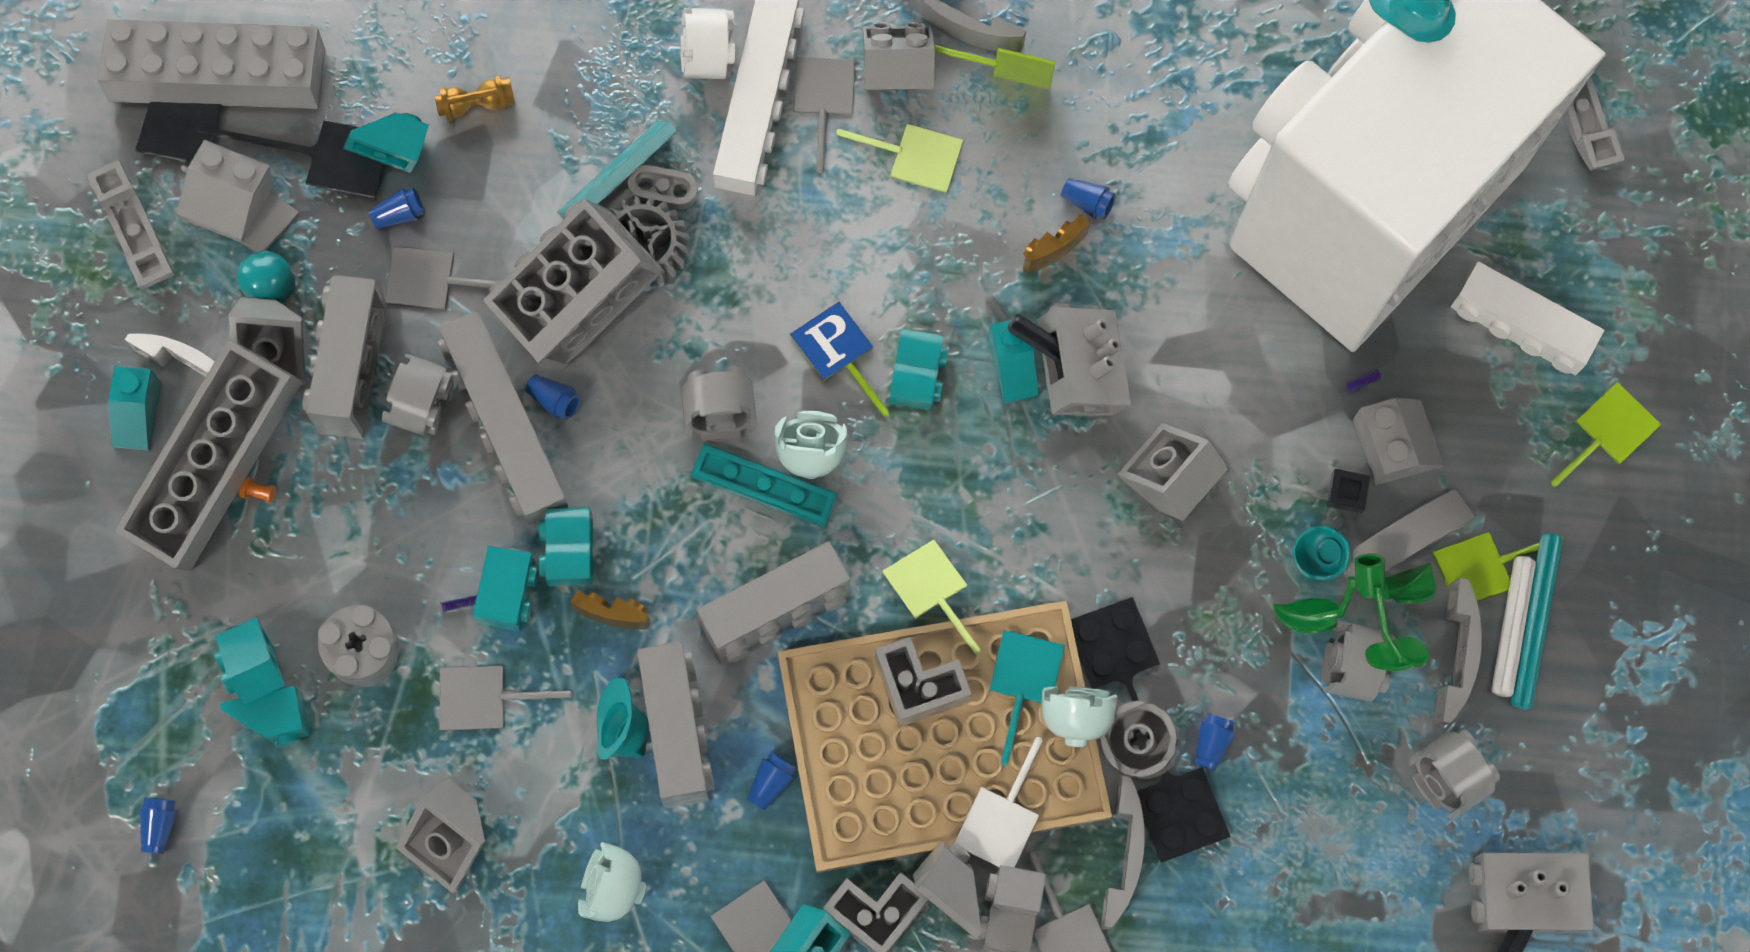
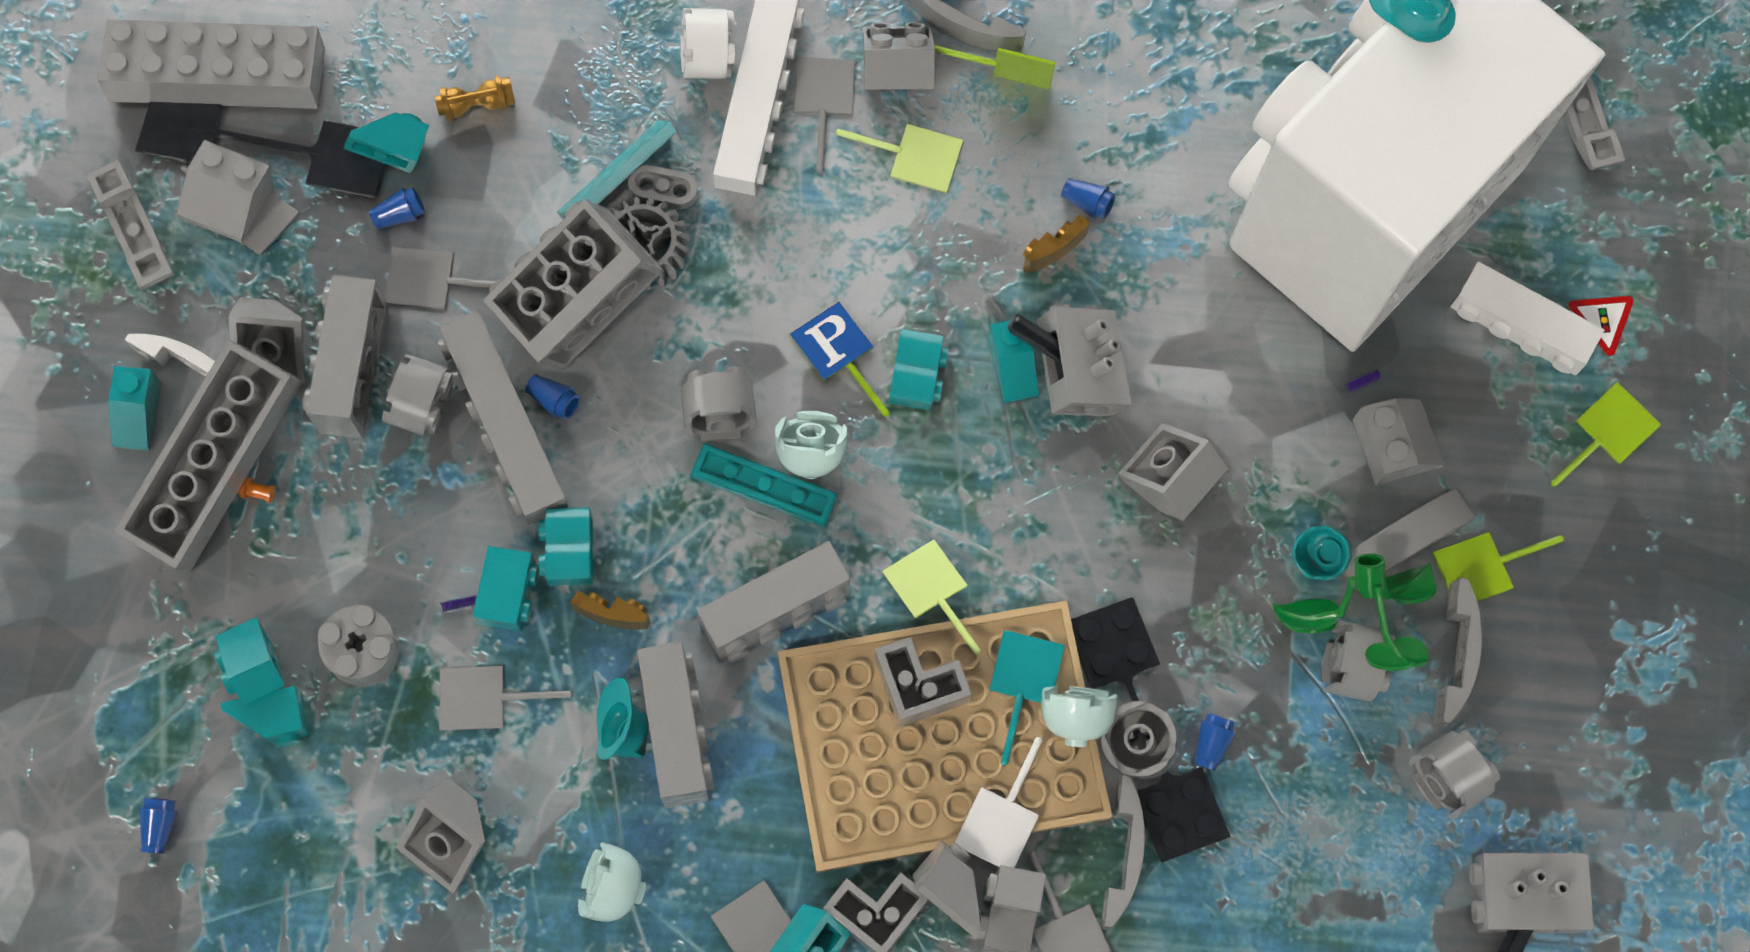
teal hair [236,250,295,304] -> none
blue cone [746,752,796,810] -> none
black plate [1327,469,1370,514] -> none
white axle [1491,556,1536,697] -> none
teal axle [1511,533,1563,710] -> none
none -> sticker [1568,296,1634,356]

